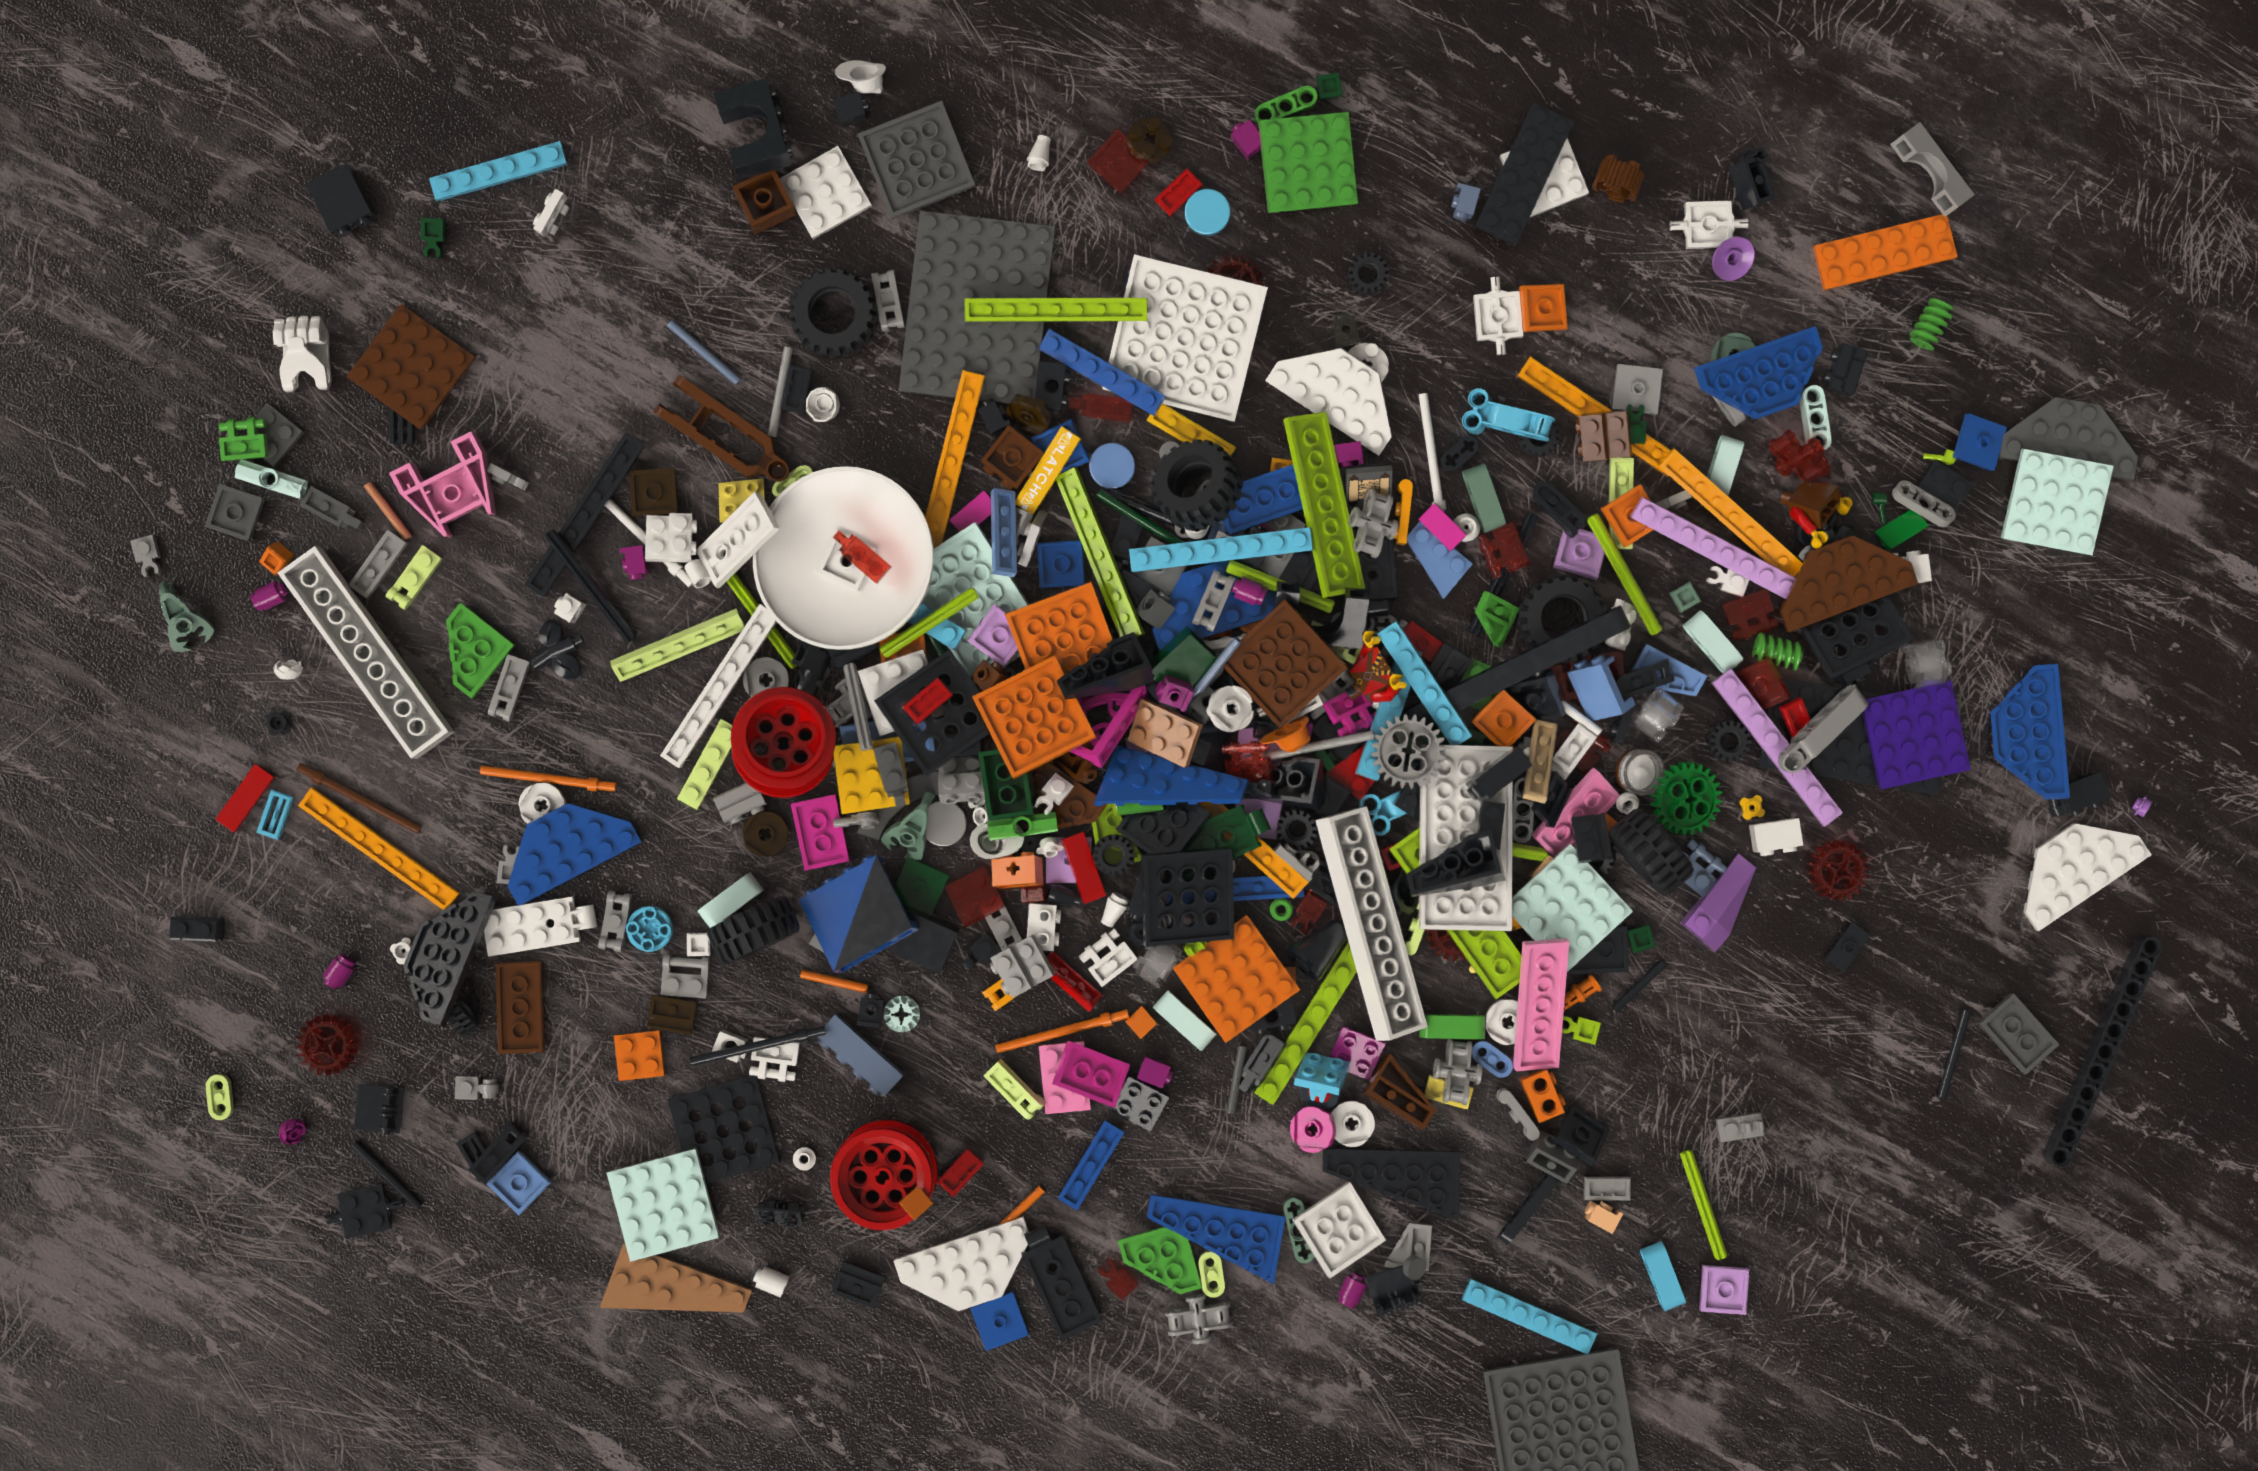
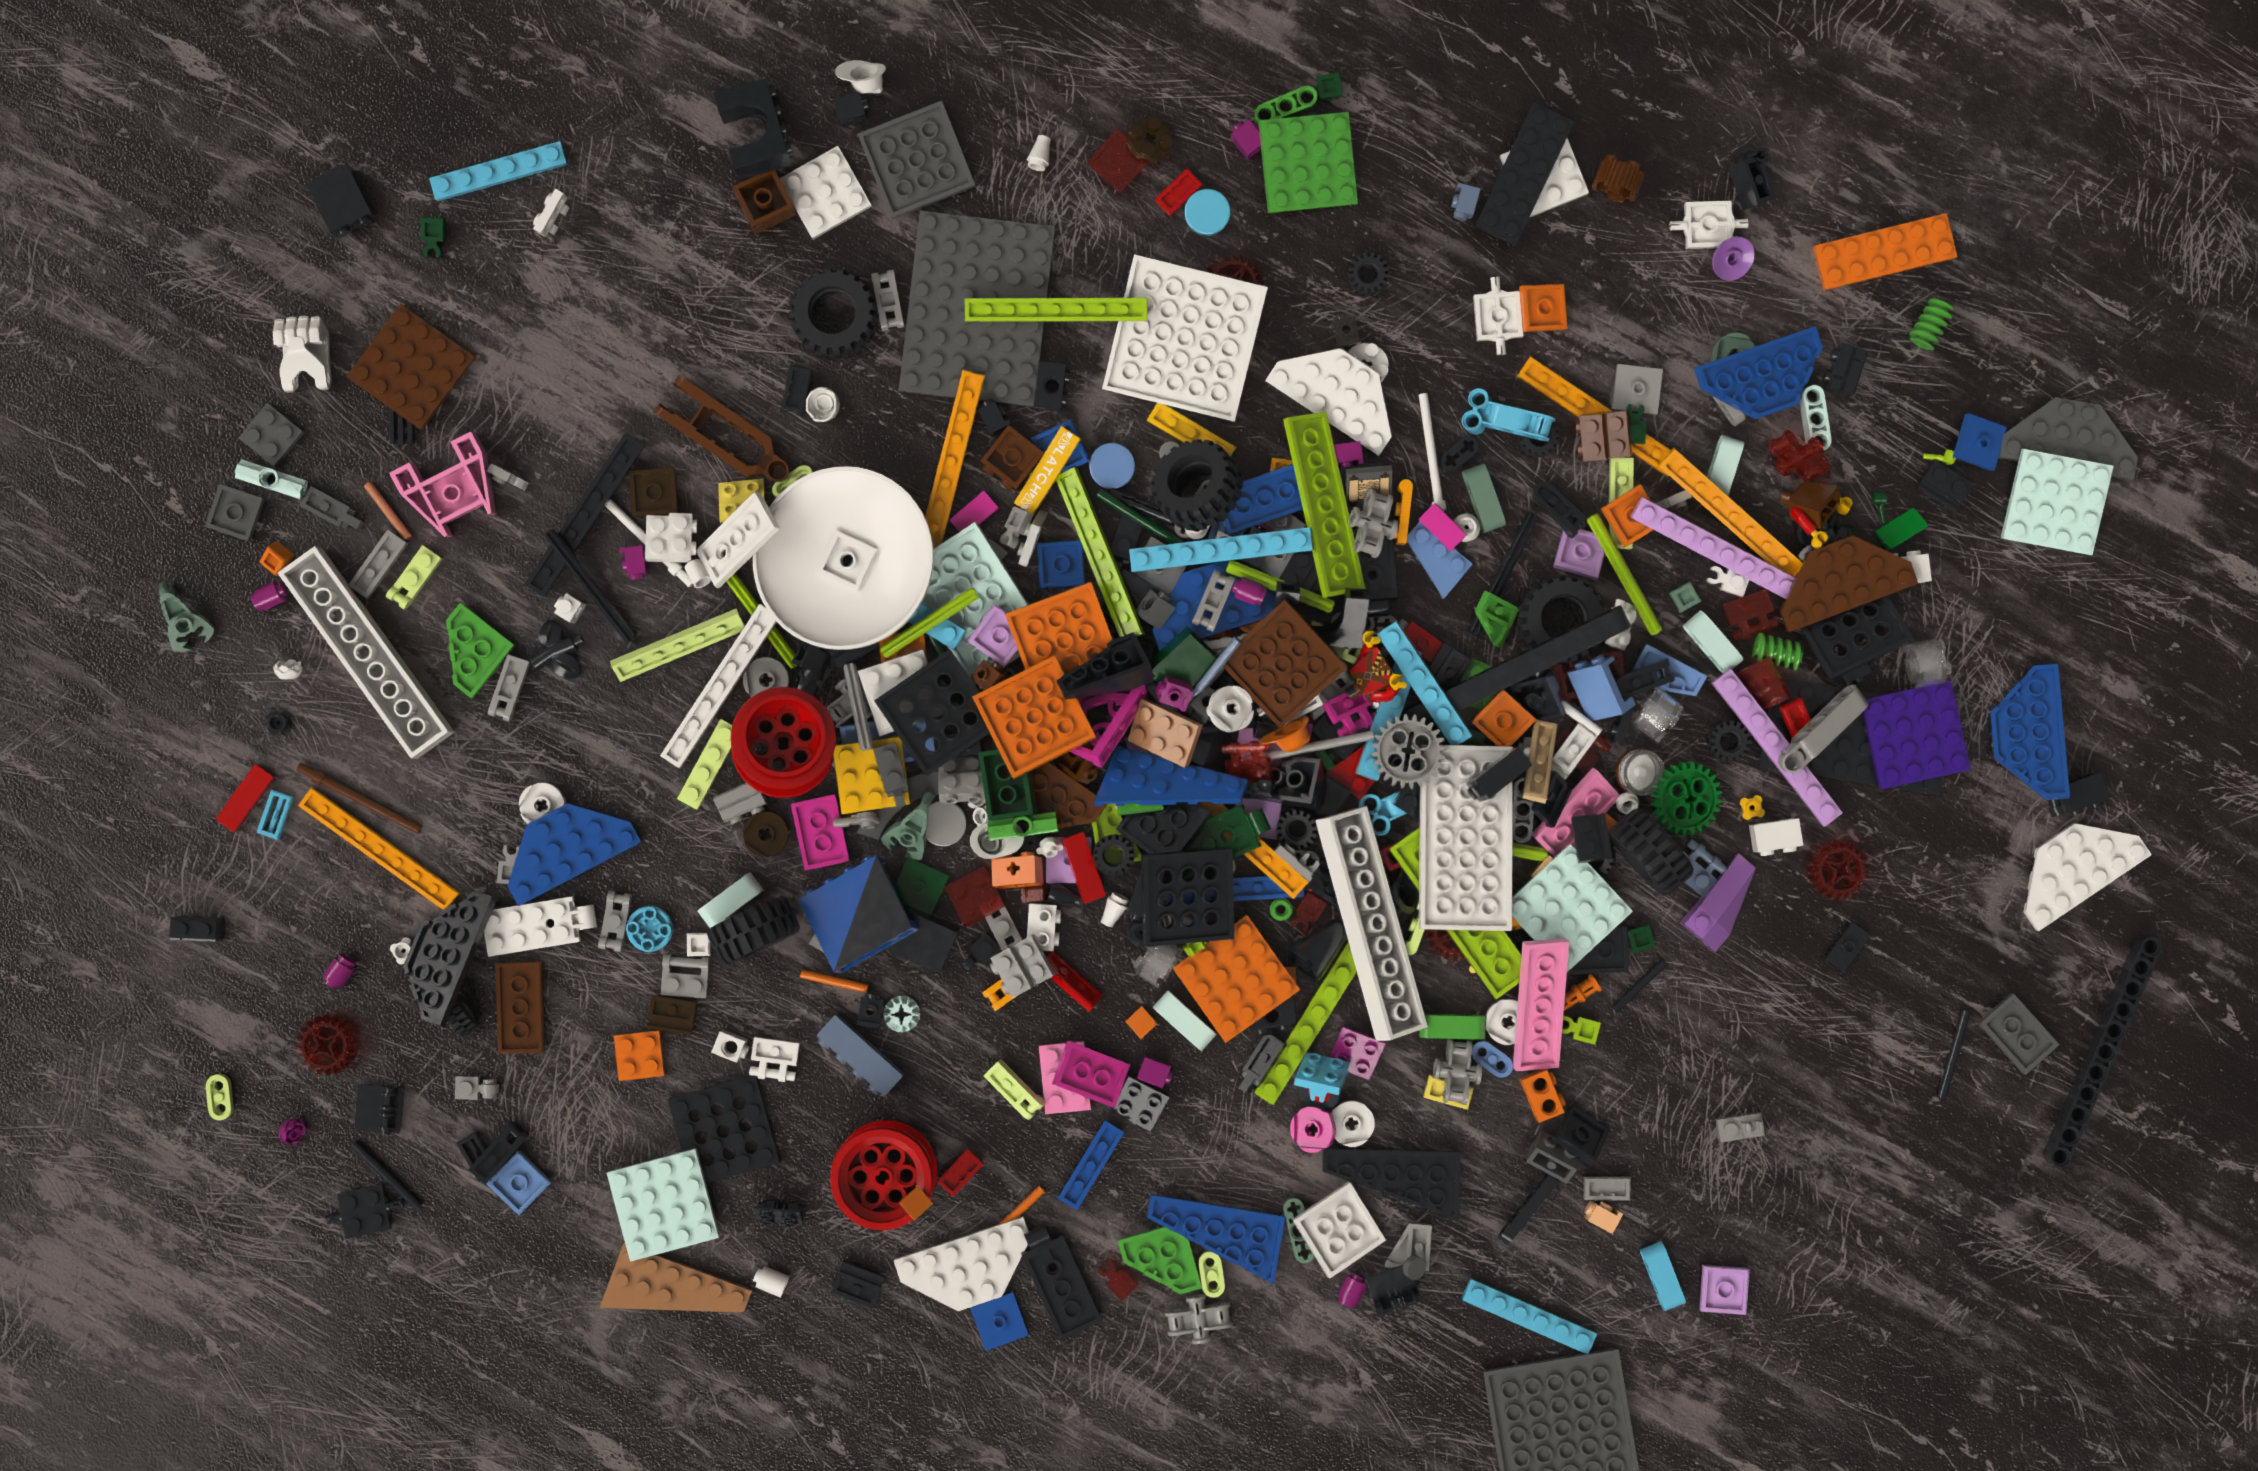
light grey plate [130,535,162,577] -> none
bright green plate [219,417,269,461] -> none
orange bar [480,765,617,792] -> none
sand blue bar [667,320,741,385] -> none
black bar [690,1026,826,1066] -> none
light grey bar [767,347,793,438] -> none
white plate [793,1147,816,1170] -> none
clear red hinge [833,531,892,584] -> none
red plate [903,678,953,725] -> none
medium blue plate [991,488,1017,577] -> none
orange bar [995,1009,1129,1053] -> none
dark brown plate [1006,394,1051,435] -> none
white plate [1035,772,1074,815] -> none
blue plate [1038,329,1166,416] -> none
clear red hinge [1069,393,1132,423] -> none
white plate [1079,928,1138,987] -> none
dark grey bar [1226,1045,1247,1114] -> none
reddish brown wedge [1362,1053,1436,1130] -> none
black wedge [1407,829,1506,897] -> none
black plate [1477,801,1505,850] -> none
clear red plate [1478,522,1530,578] -> none
light grey plate [1496,1088,1540,1140] -> none
lime axle [1680,1150,1727,1260] -> none
light grey arch [1890,122,1975,217] -> none
light grey beam [1892,480,1956,527] -> none
medium lavender plate [2132,795,2153,817] -> none

